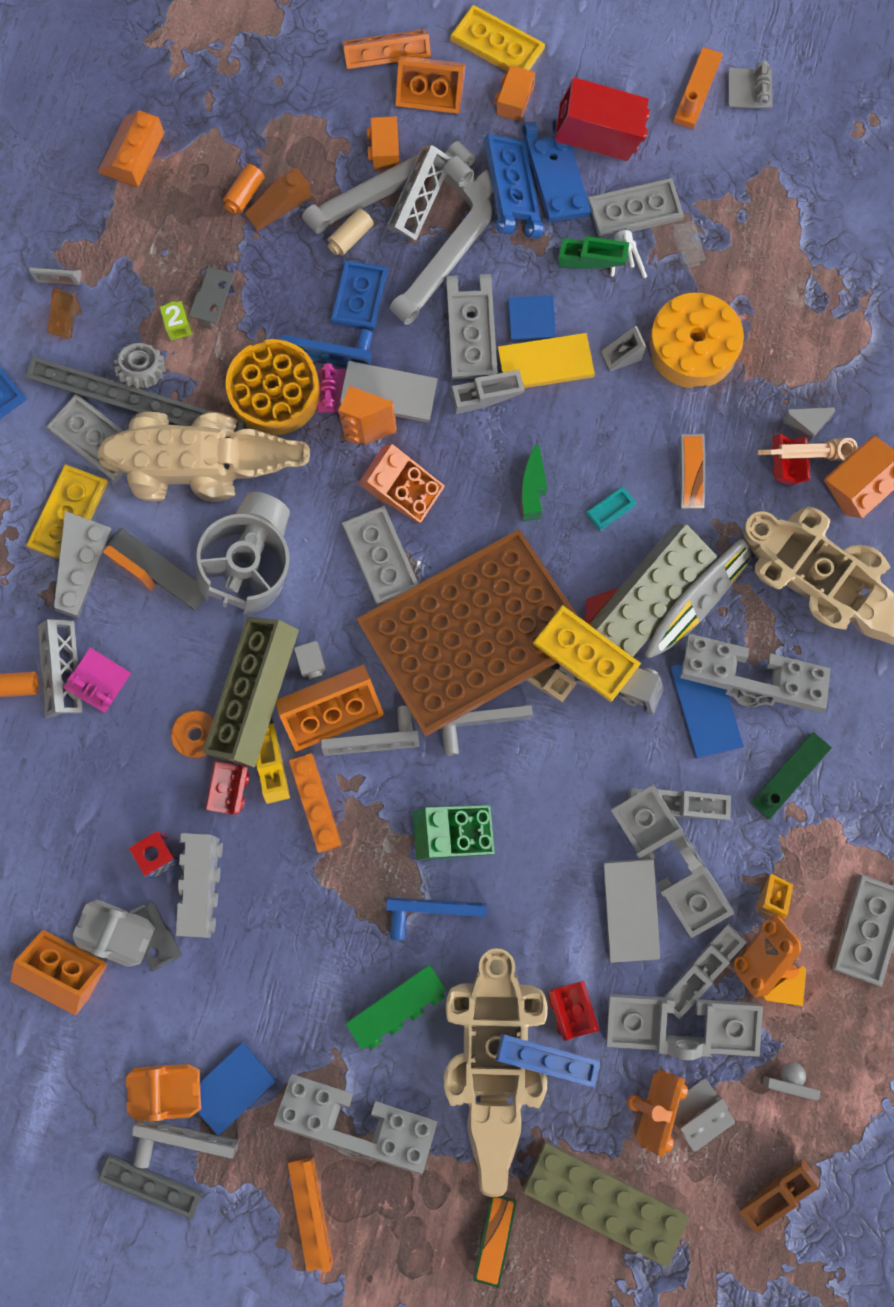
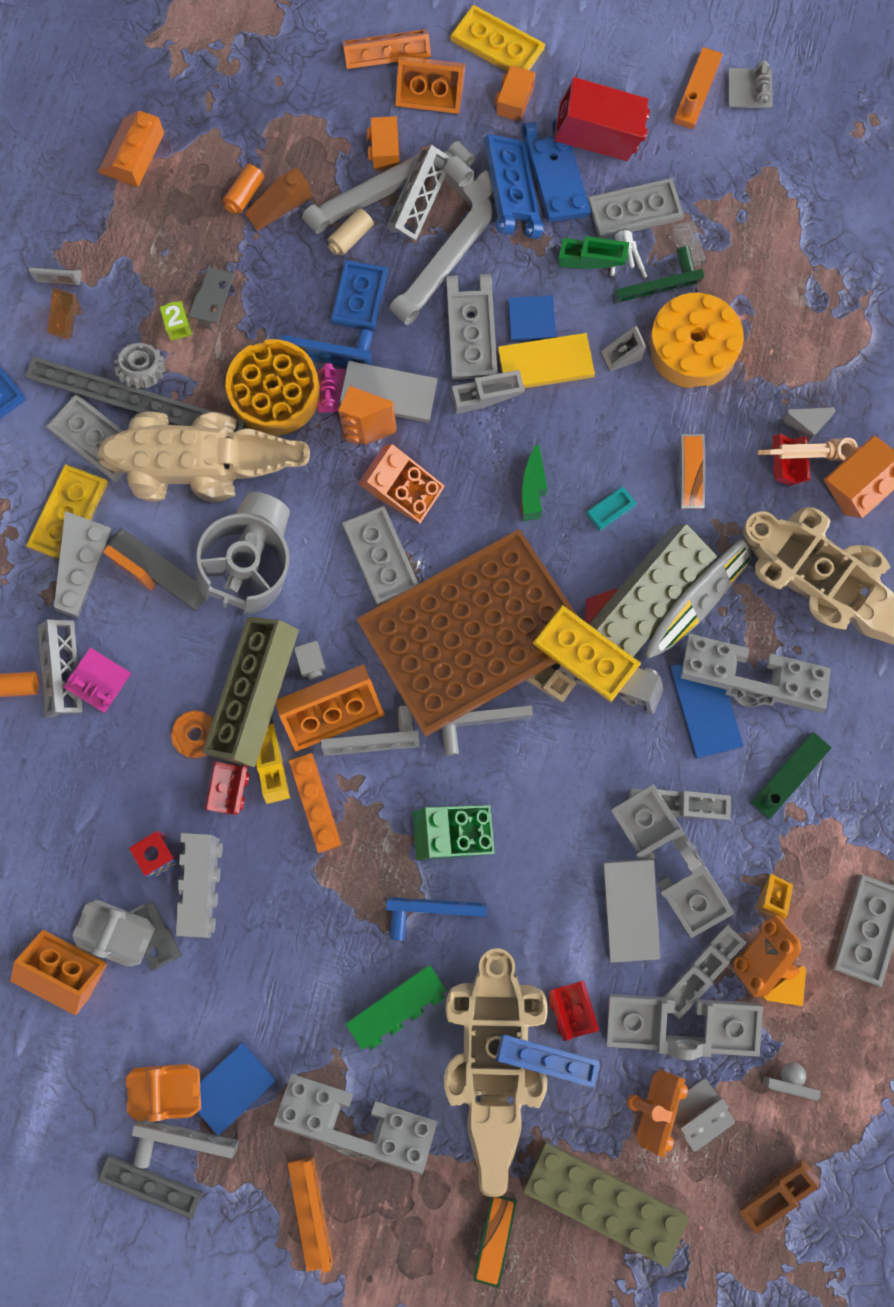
none -> dark green piece [612,246,705,304]

